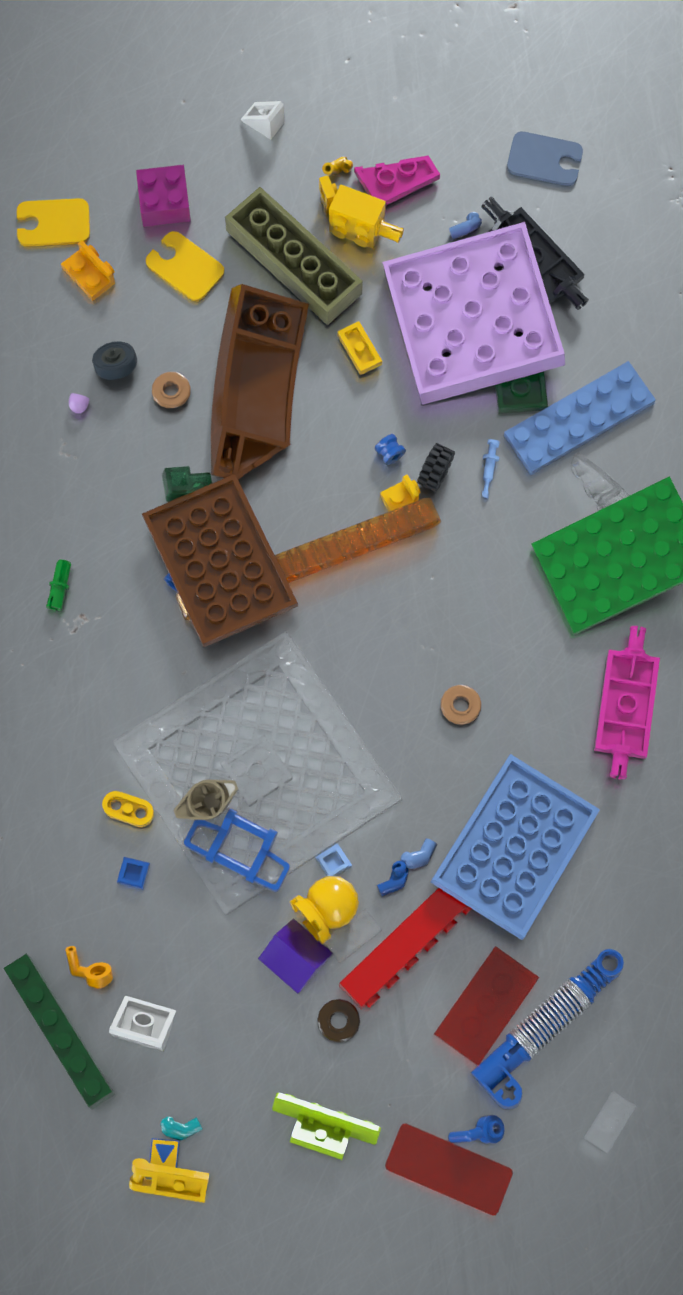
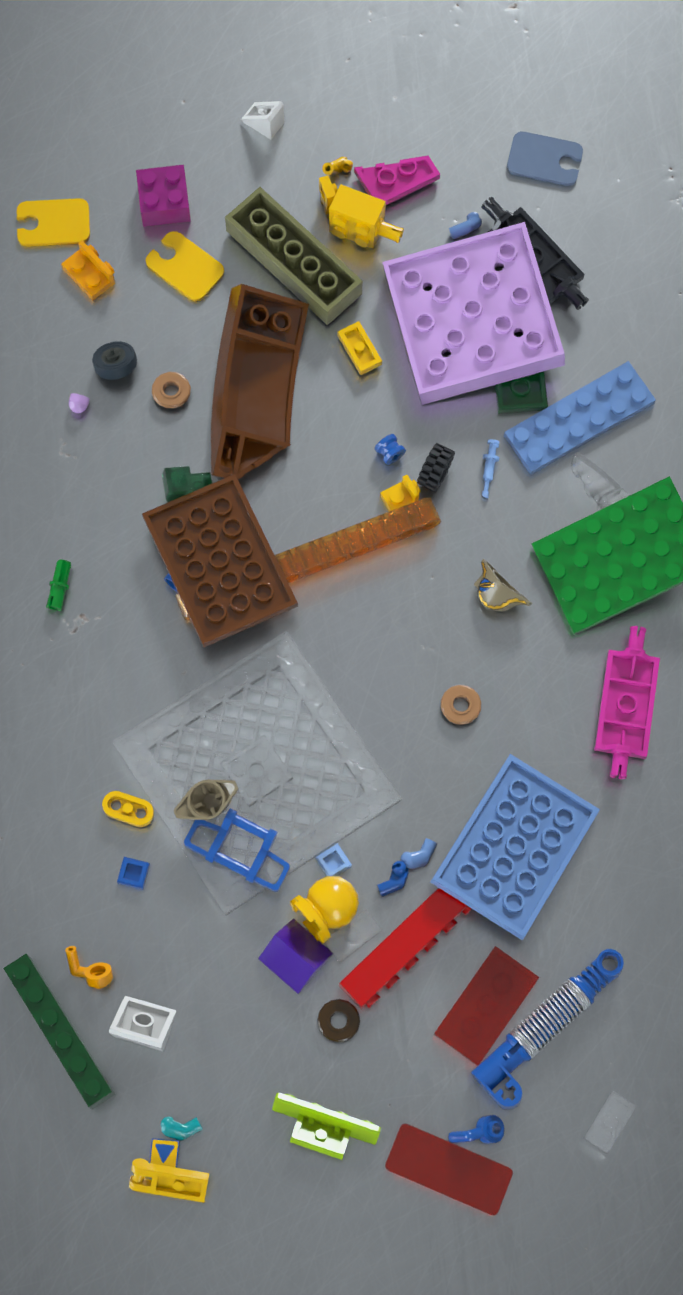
none -> dark tan hat [474,559,533,612]

